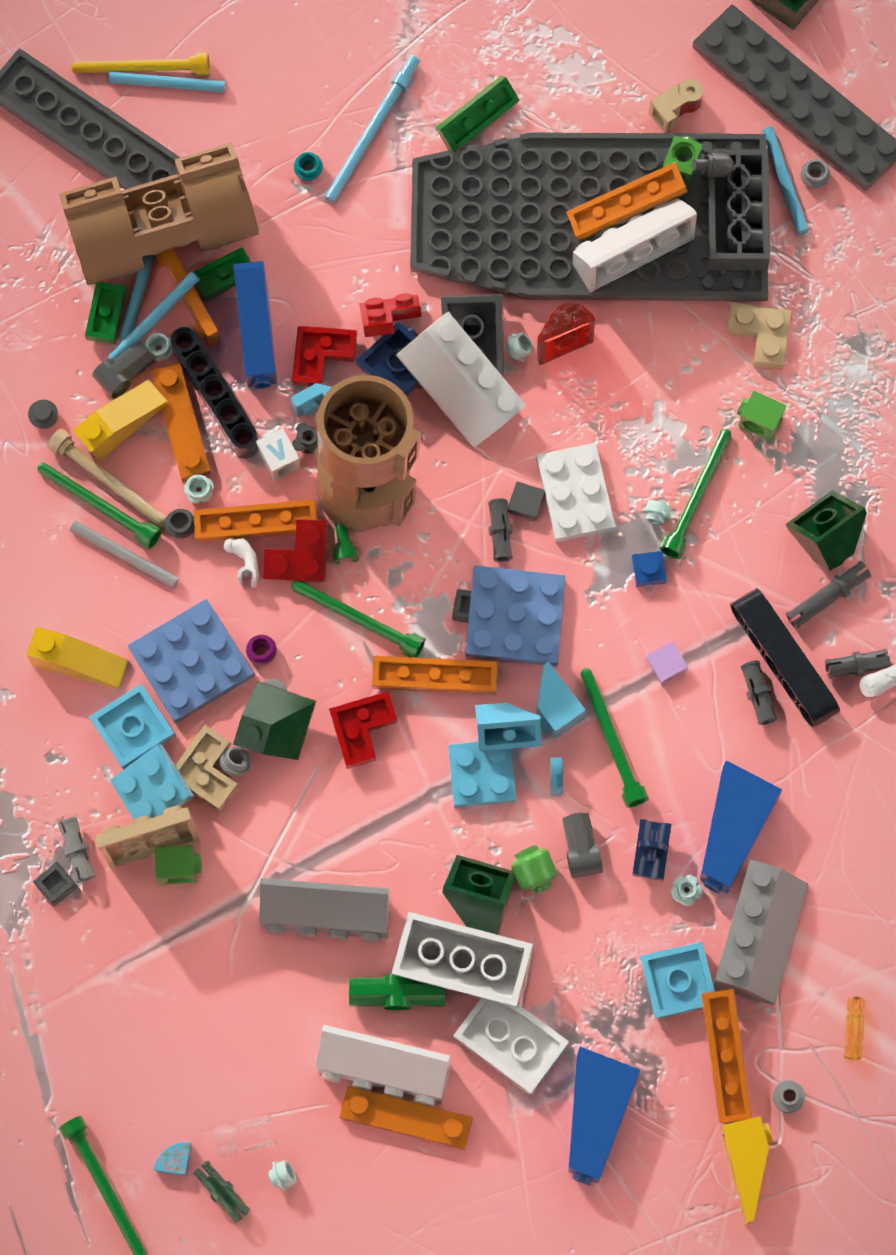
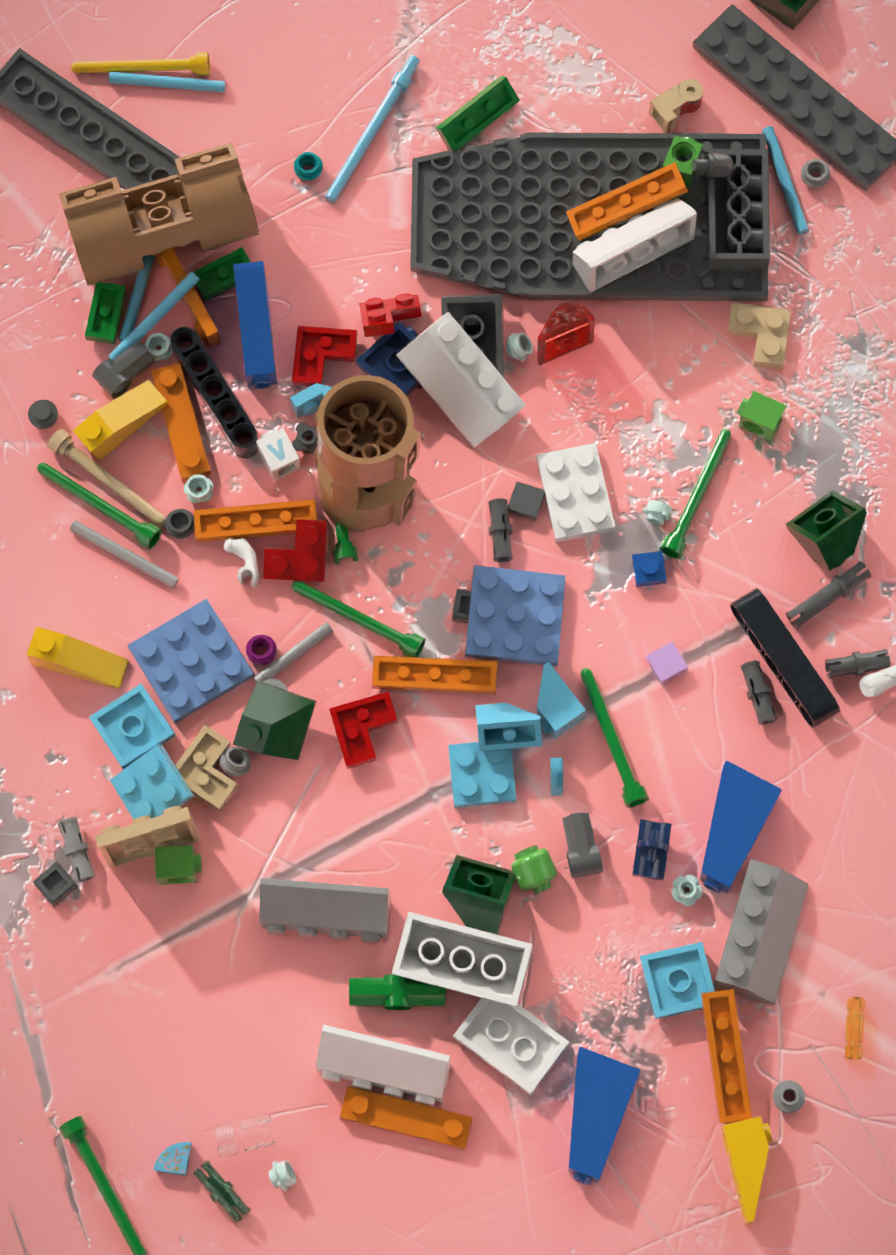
none -> light grey bar [253,622,334,683]

